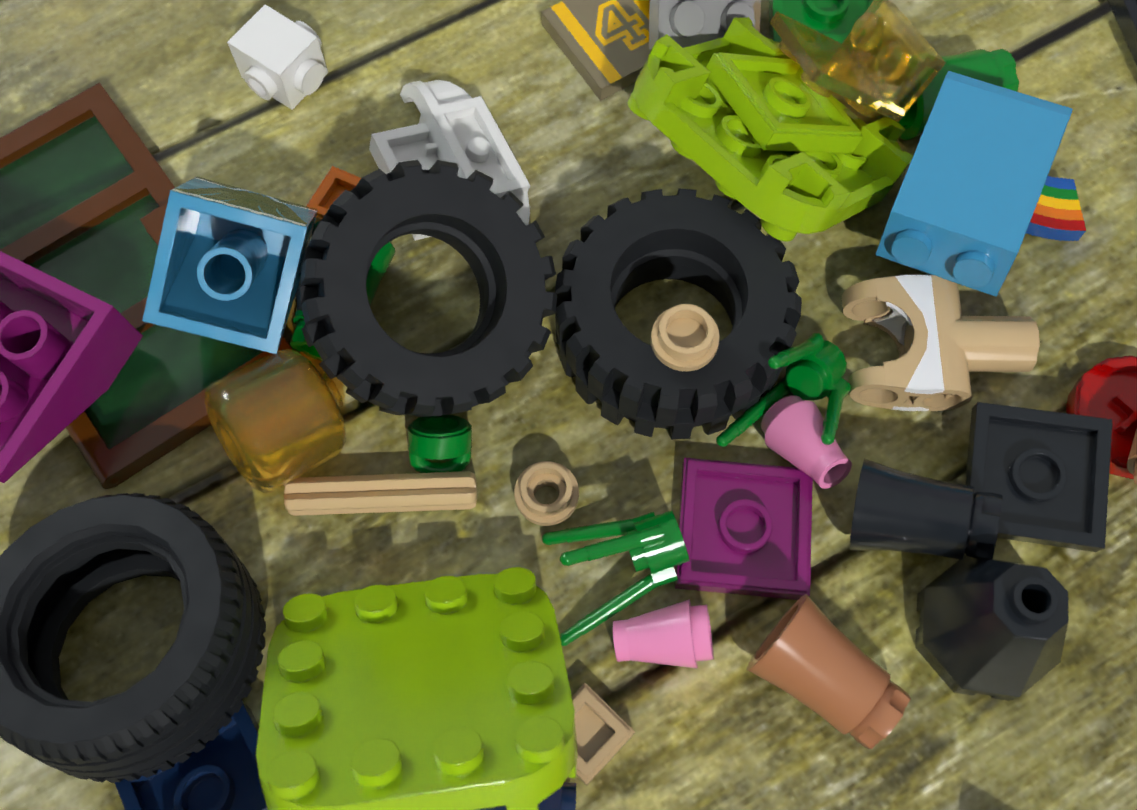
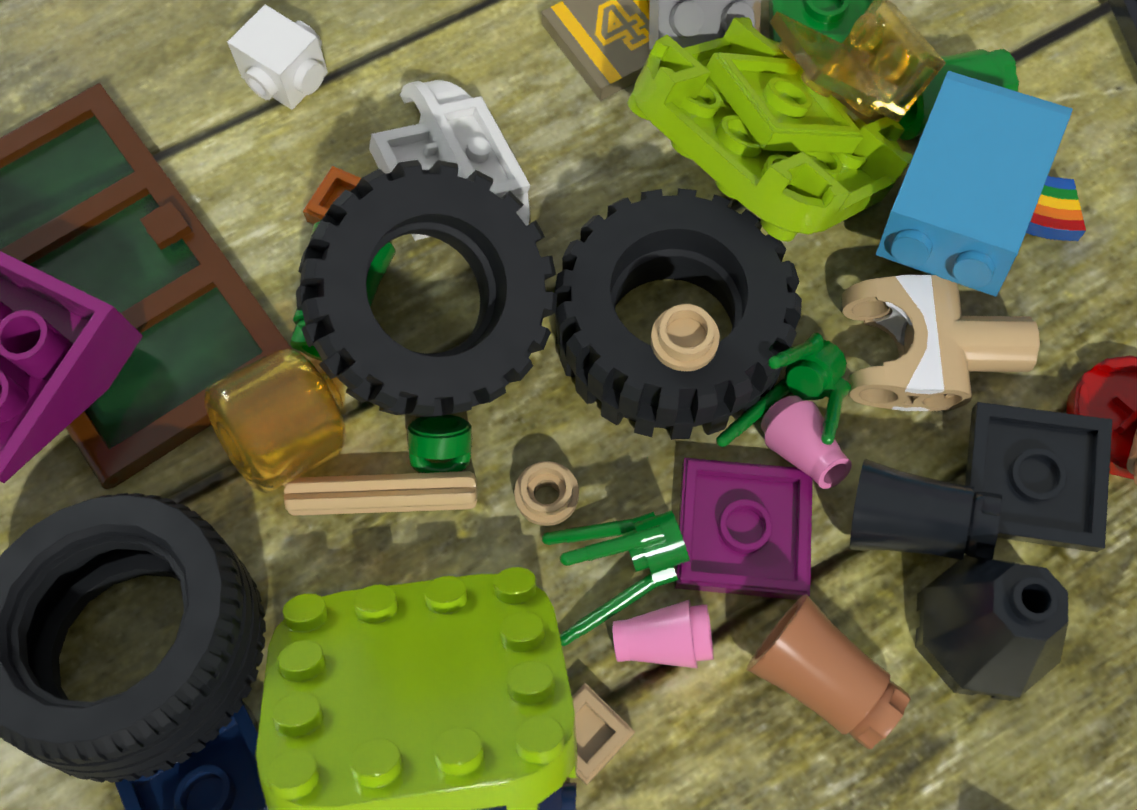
dark azure slope [142,177,318,354] -> none

